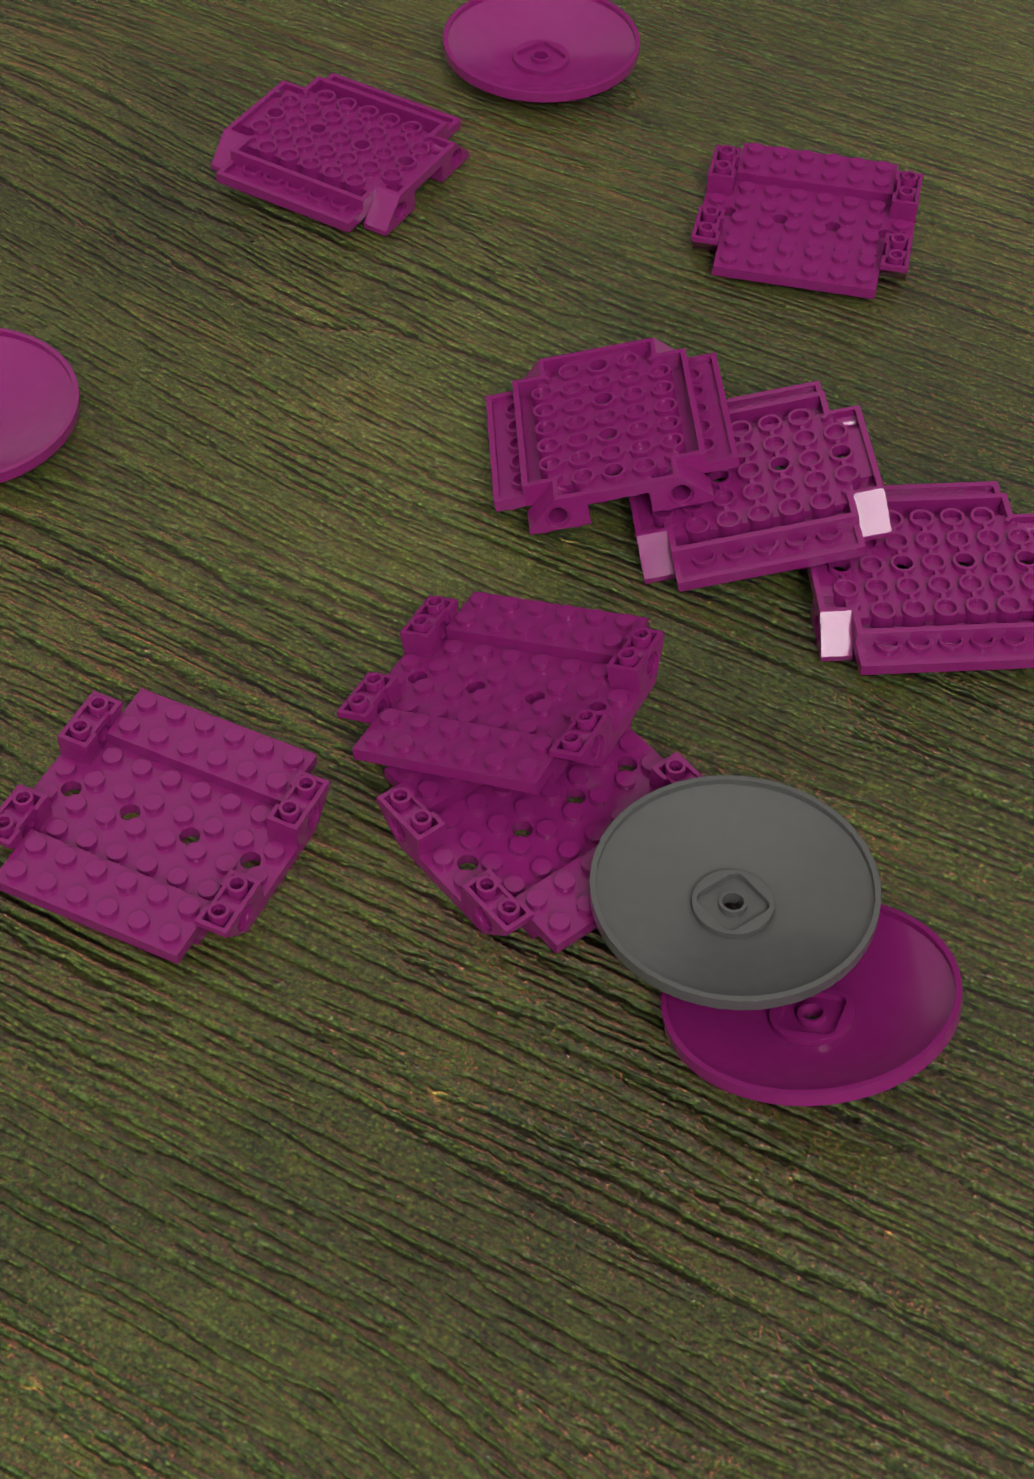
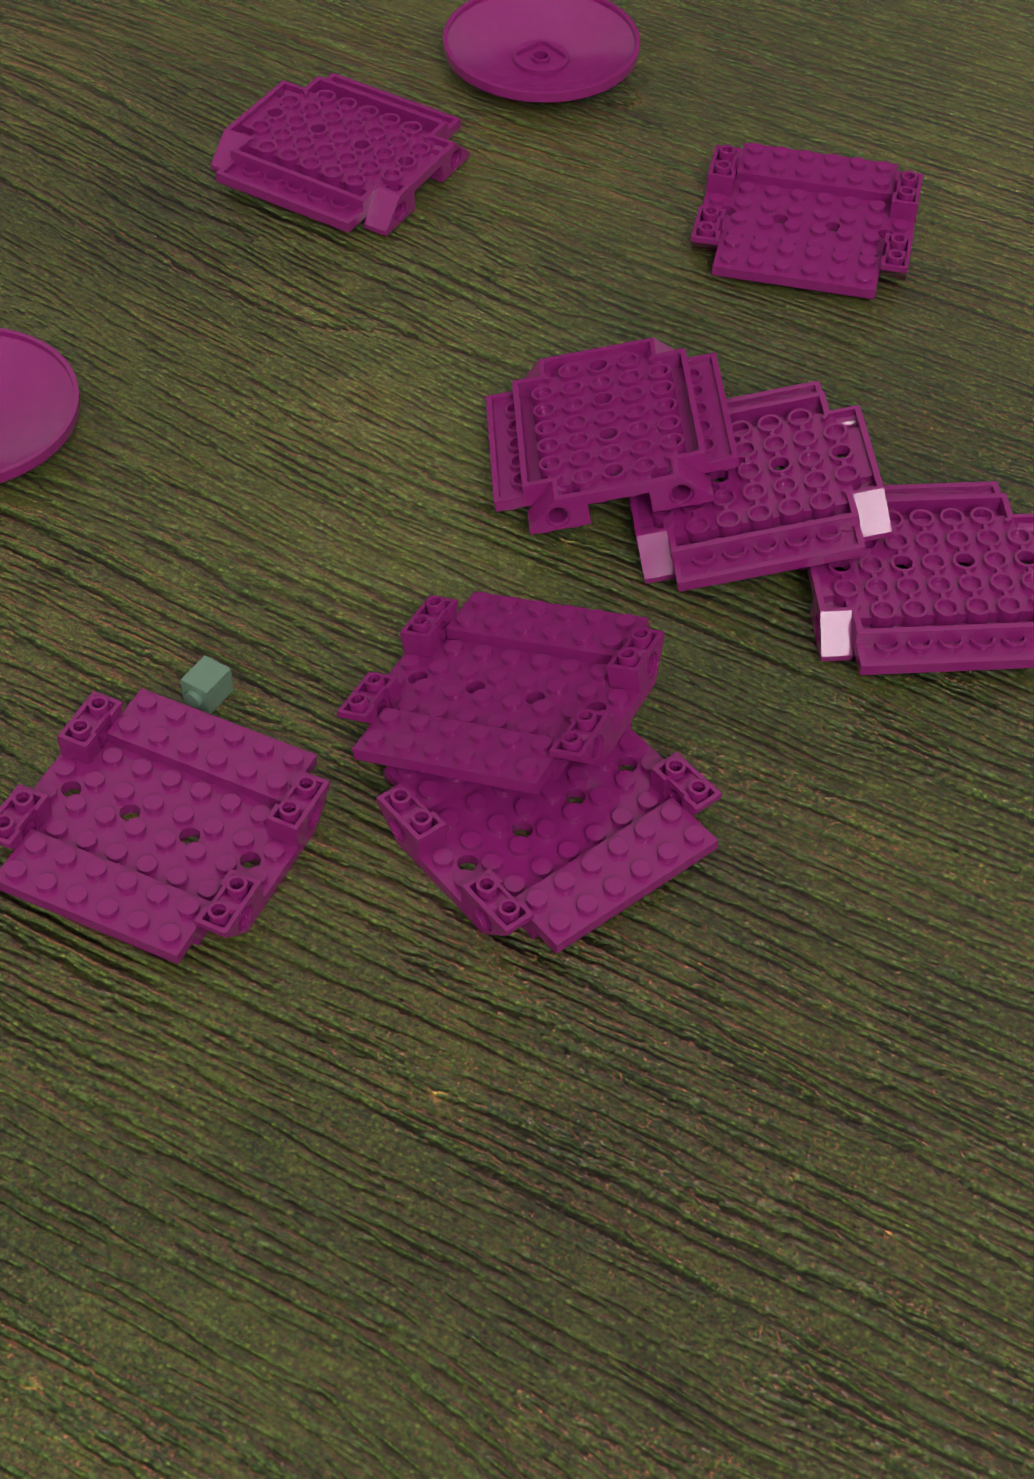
dark grey dish [589,775,881,1010] -> none
magenta dish [661,904,963,1106] -> none
none -> sand green brick [180,655,233,714]

